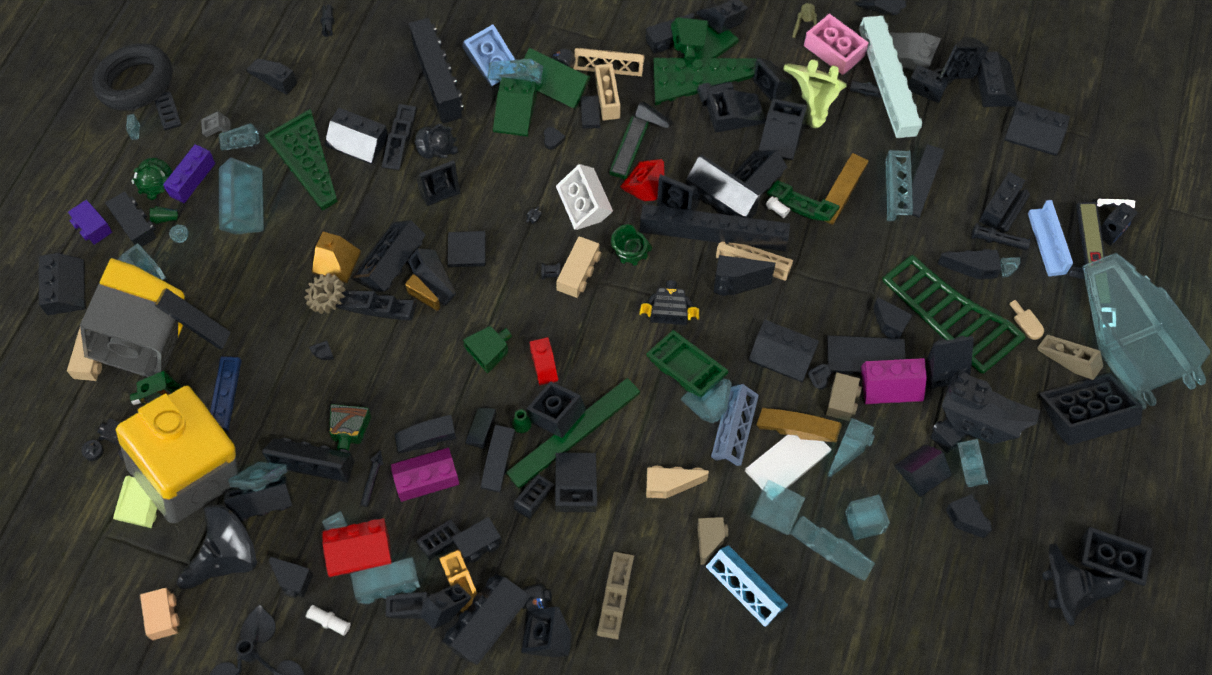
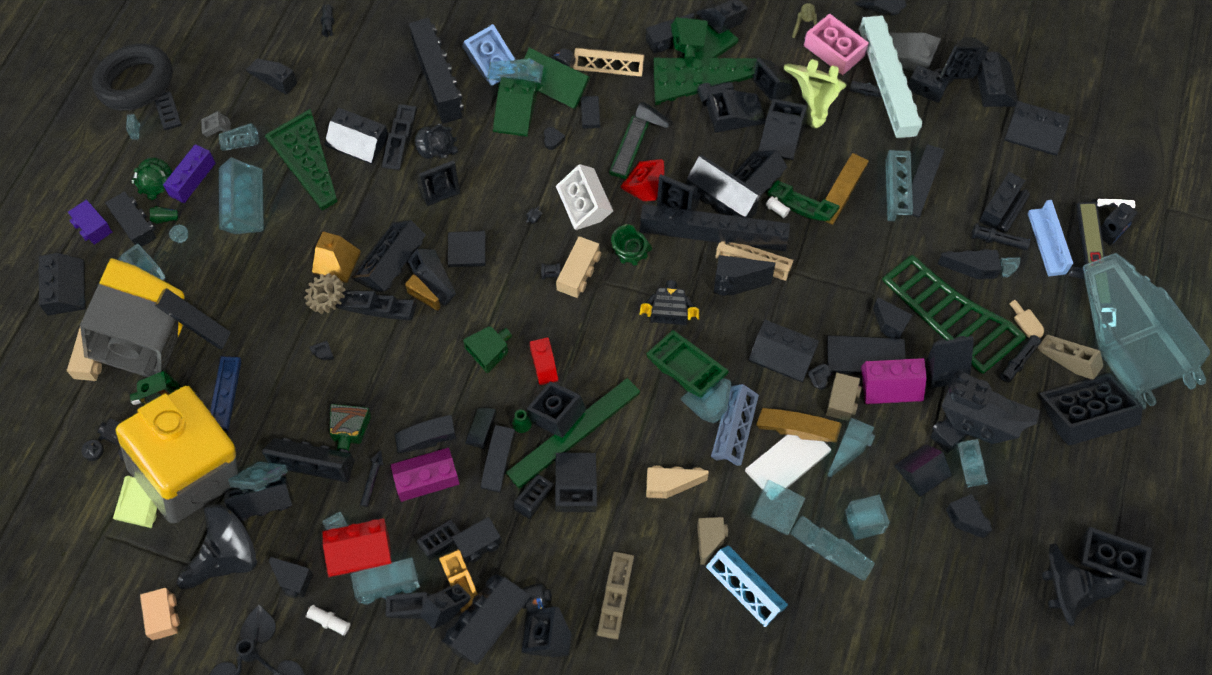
tan brick [595,64,620,120] -> none
none -> black pin [1000,335,1042,383]

